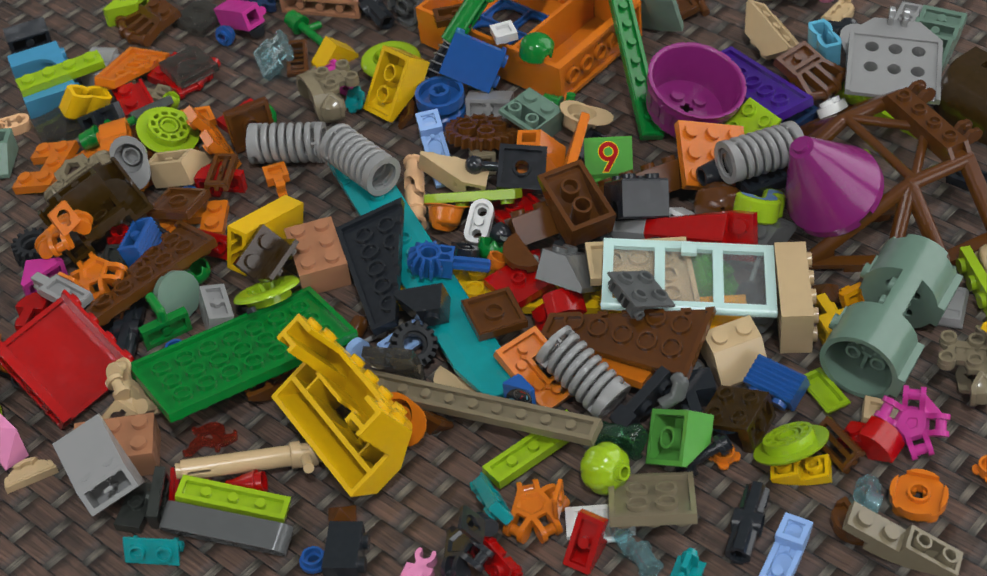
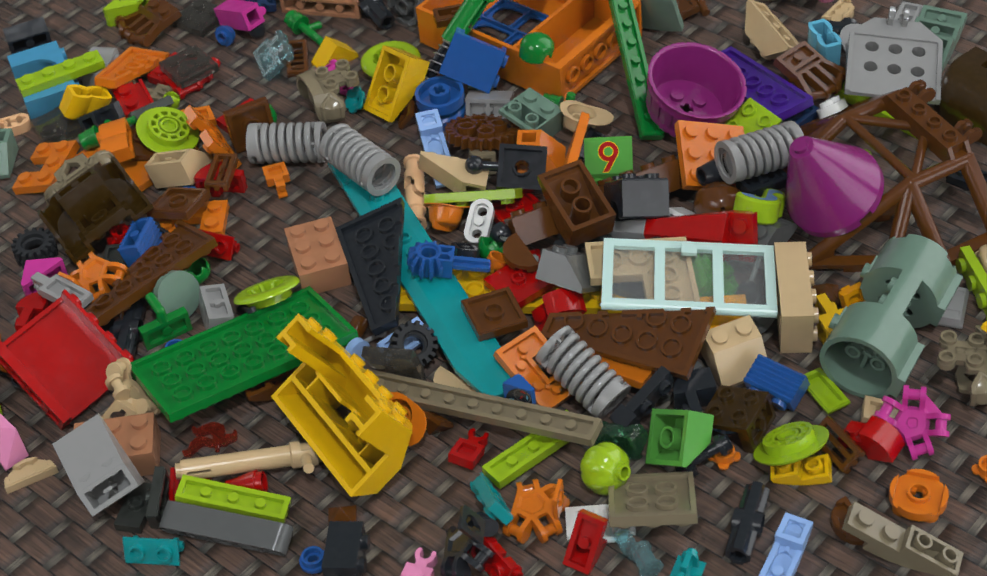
orange piece [34,200,93,259] -> none
light grey piece [109,136,151,189] -> none
yellow slope [227,195,304,276] -> none
dark brown bracket [233,224,299,282] -> none
black slope [393,283,451,326] -> none
white plate [489,20,518,45] -> none
dark grey hinge [607,270,675,320] -> none
dark grey arm [657,372,689,409] -> none
clear light blue connector [853,474,884,514] -> none
none -> red plate [448,428,489,470]

